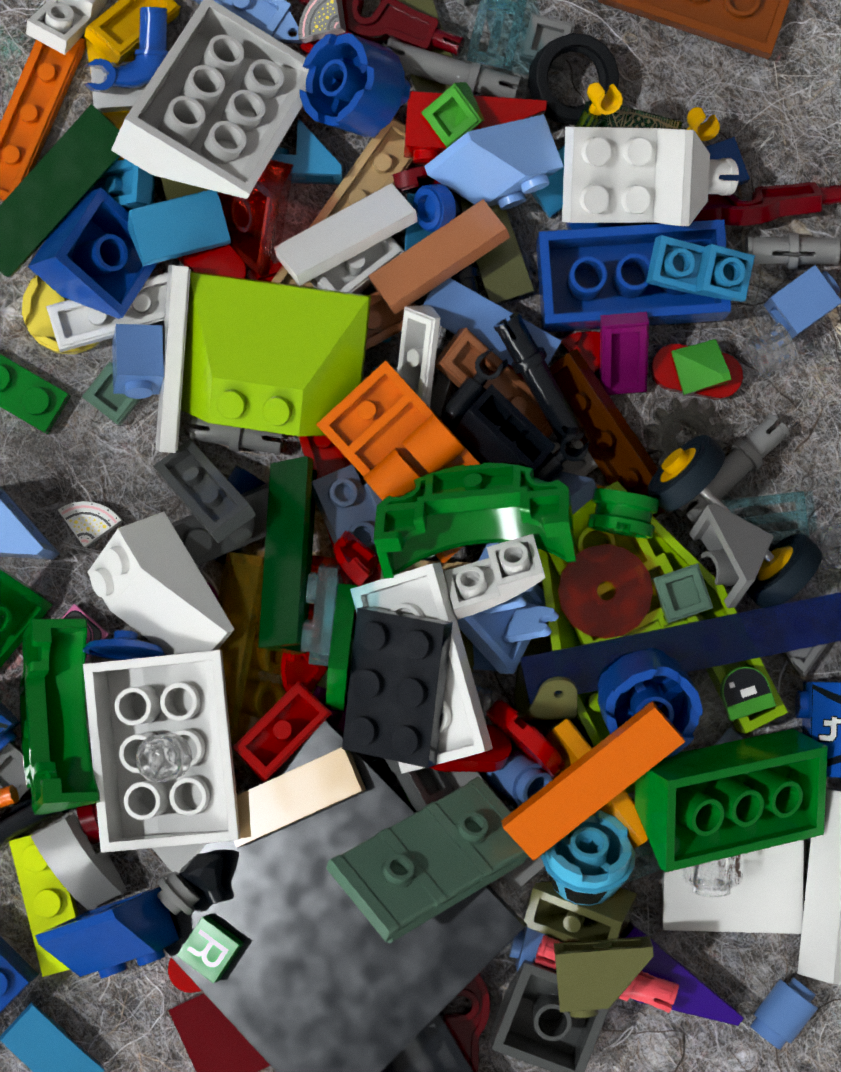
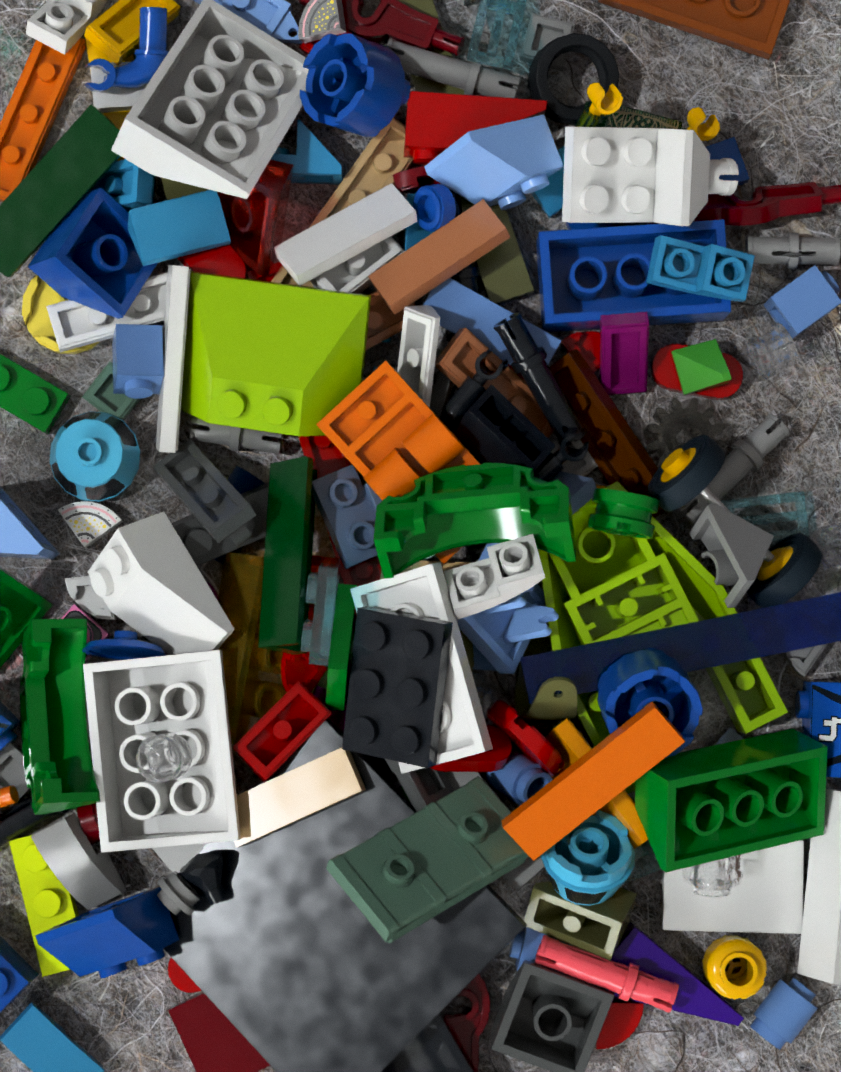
tile [177,915,244,984] -> none
red tile [334,530,380,587] -> none
bright green slope [421,82,485,148] -> none
olive slope [554,936,654,1018] -> none
clear red plate [558,544,653,639] -> none
sand green tile [652,563,713,623] -> none
tile [720,667,776,721] -> none
none -> medium azure cone [49,411,140,502]
none -> white tile [65,576,117,620]
none -> red tile [595,1000,644,1049]
none -> yellow head [702,935,767,1000]

